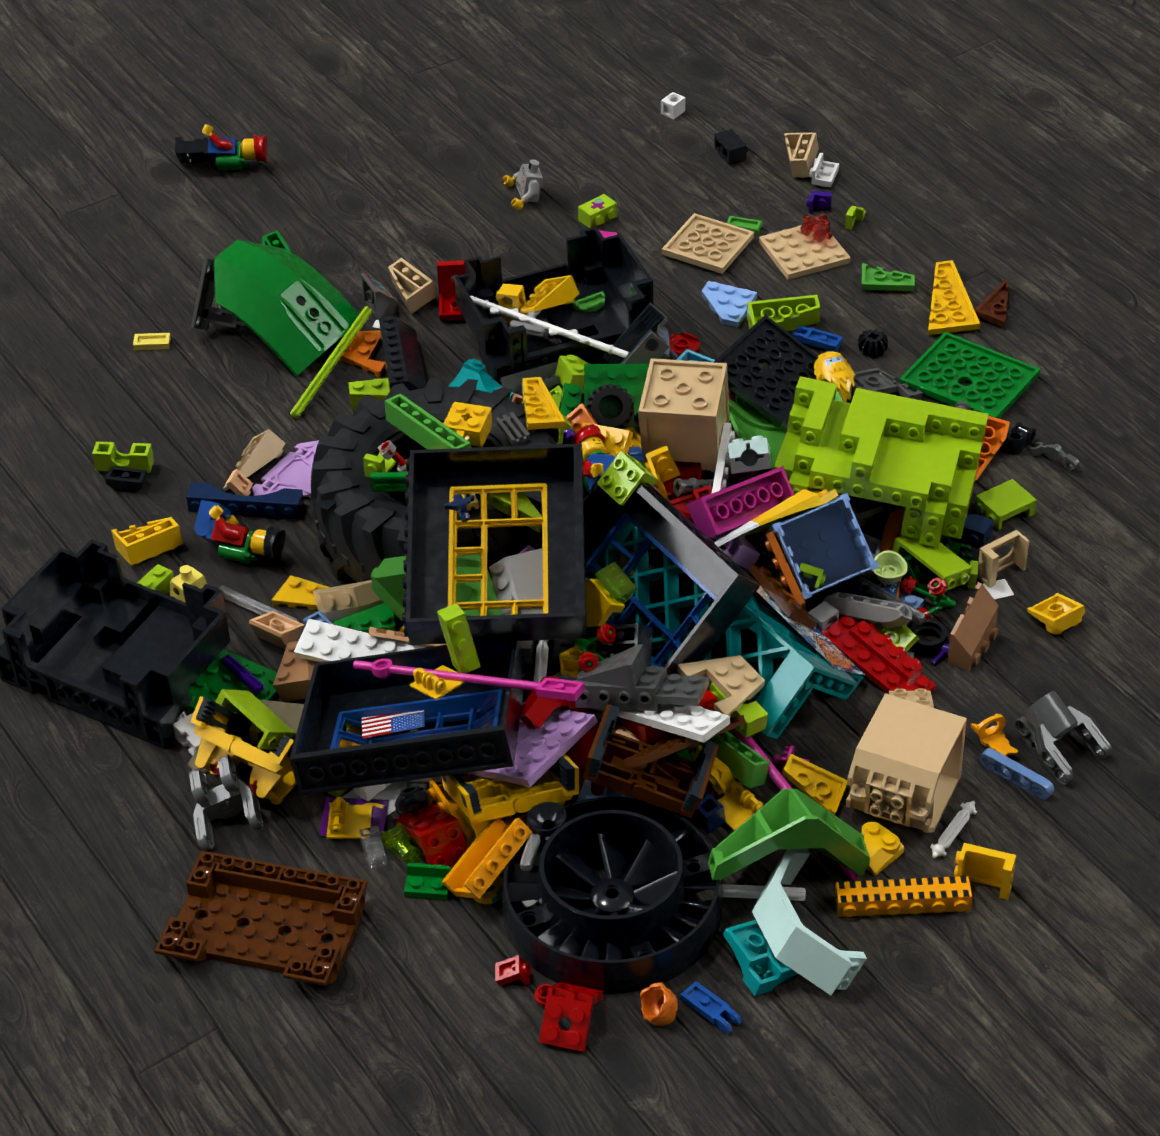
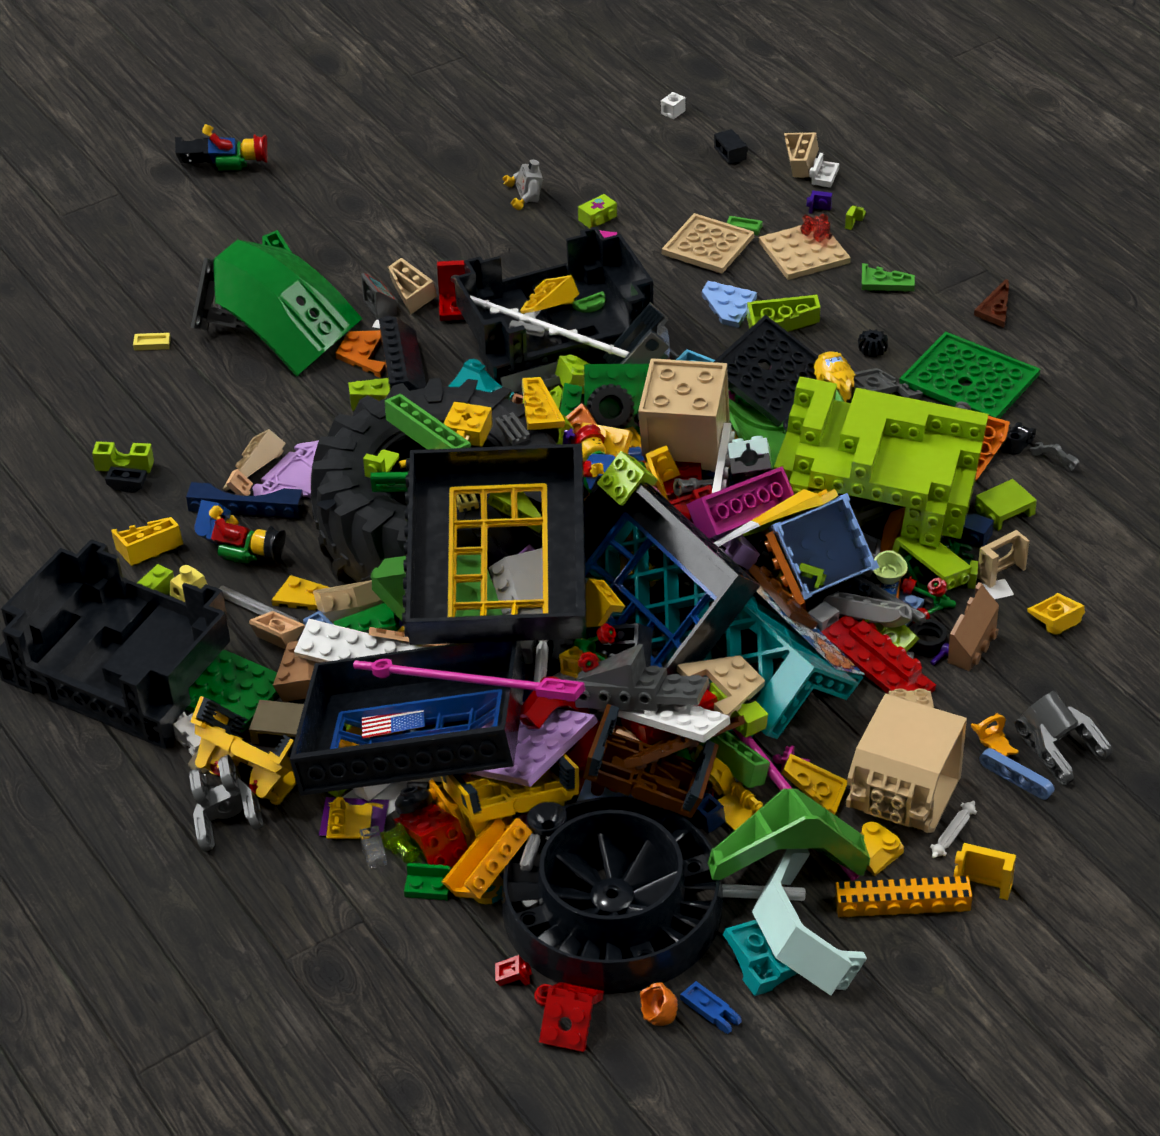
reddish brown slope [154,851,368,986] -> none
lime panel [215,689,295,750] -> none
dark purple axle [222,654,264,694] -> none
lime axle [290,306,372,419] -> none
piece [378,440,408,472] -> none
yellow hinge [410,665,465,700] -> none
lime brick [437,603,481,674] -> none
dark blue piece [444,494,474,522] -> none
yellow brick [496,284,528,324] -> none
clear neon green slope [595,562,637,604] -> none
red tile [669,332,700,357] -> none
blue hinge [792,326,843,352] -> none
yellow wing [928,260,980,335] -> none

